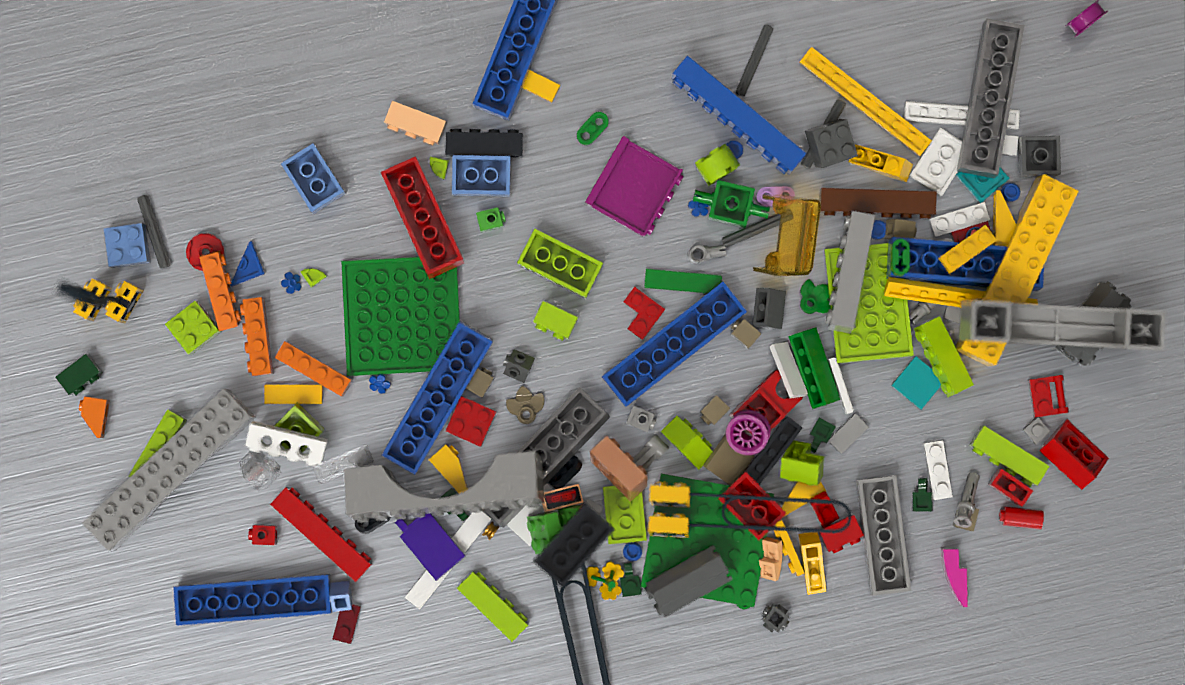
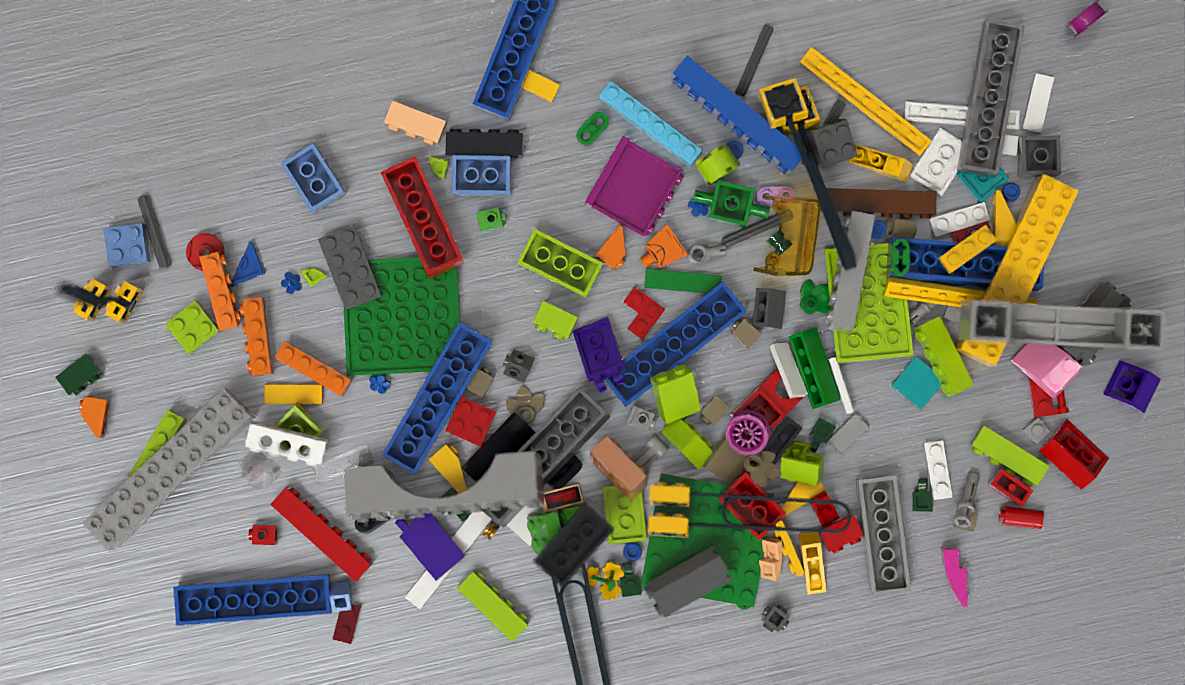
none -> dark grey plate [318,225,382,311]
none -> black tile [461,412,536,483]
none -> dark purple tile [572,317,625,393]
none -> orange slope [595,225,626,270]
none -> medium azure brick [599,81,702,167]
none -> orange torso [640,224,688,269]
none -> lime brick [650,364,701,424]
none -> dark tan plate [744,451,781,487]
none -> piece [759,78,857,271]
none -> clear green wheel [766,230,793,256]
none -> bright pink slope [1011,343,1082,399]
none -> white tile [1022,73,1054,134]
none -> dark purple slope [1103,360,1161,413]

